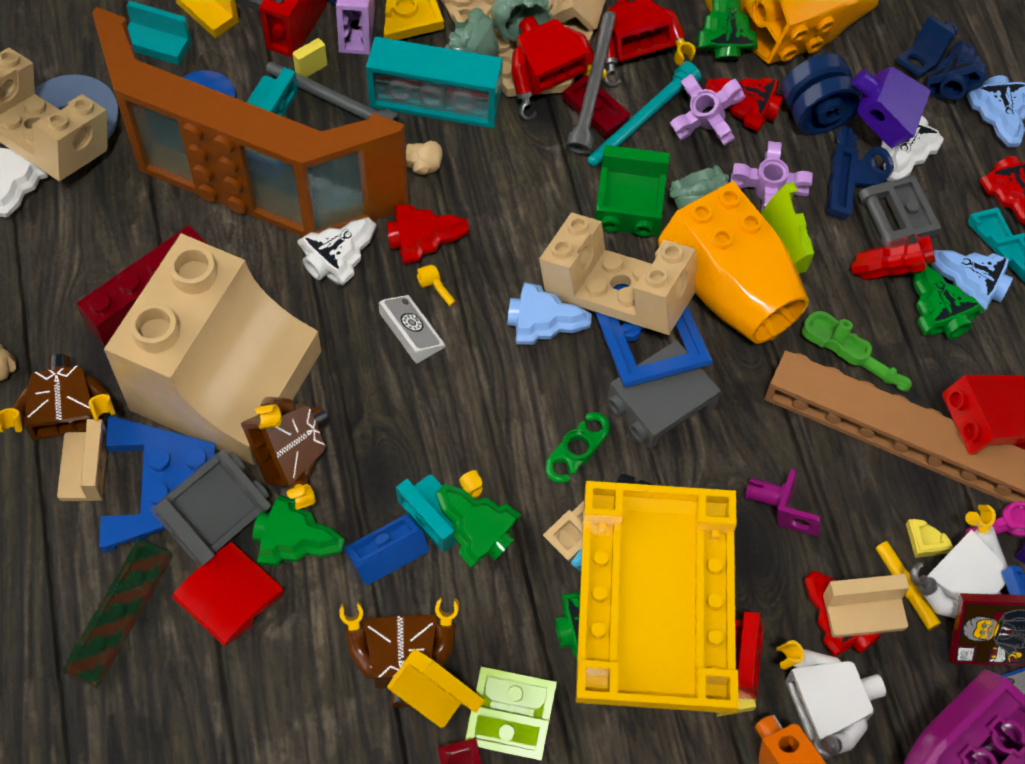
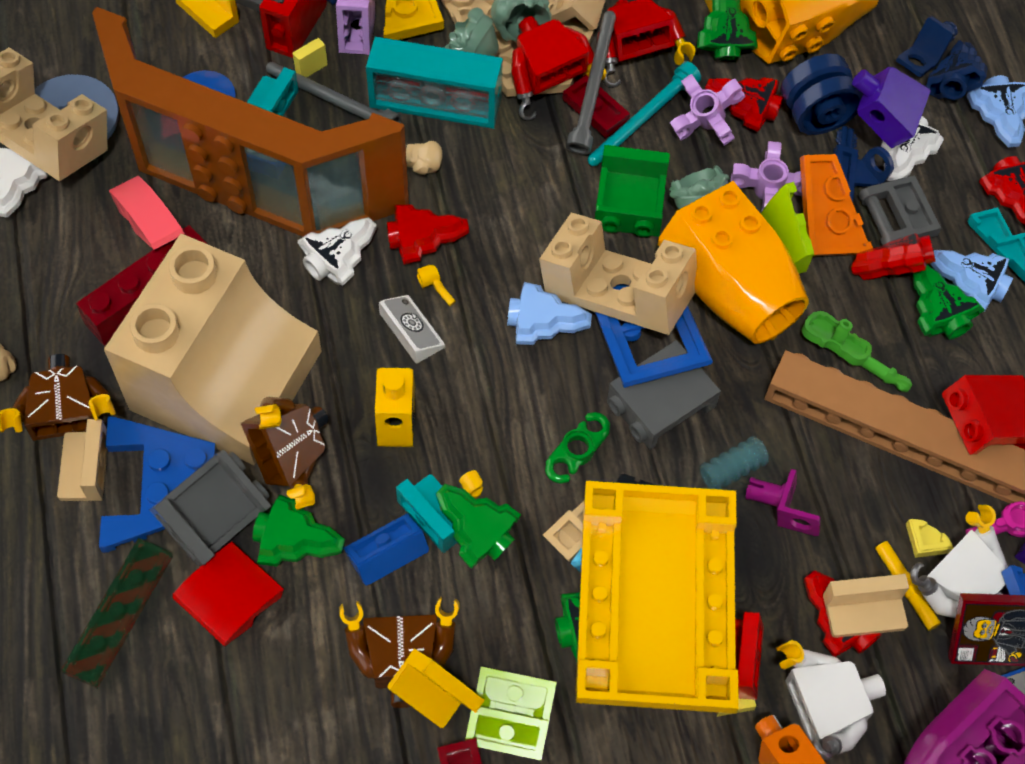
teal panel [126,1,192,65] -> none
none -> coral slope [109,176,184,250]
none -> yellow torso [375,368,415,447]
none -> clear light blue piece [700,436,769,490]
none -> orange wing [800,154,873,256]

